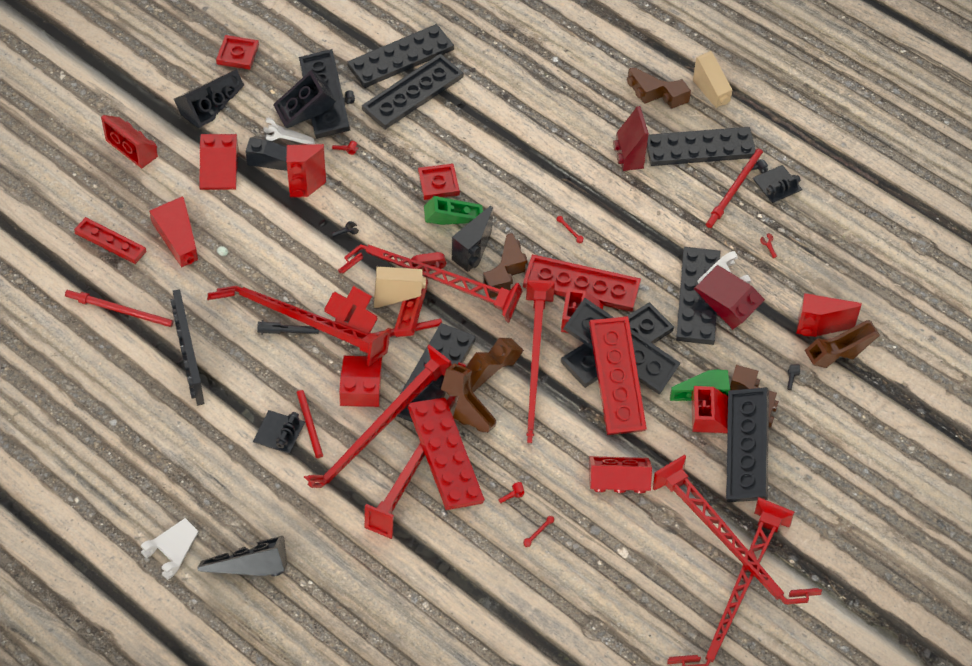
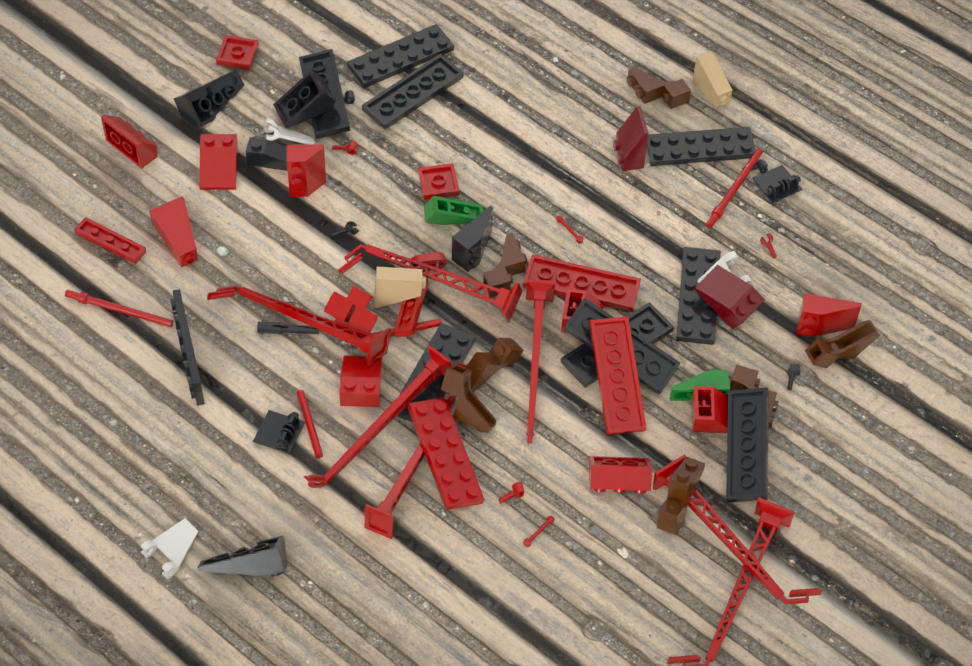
none -> reddish brown arch [657,457,705,535]

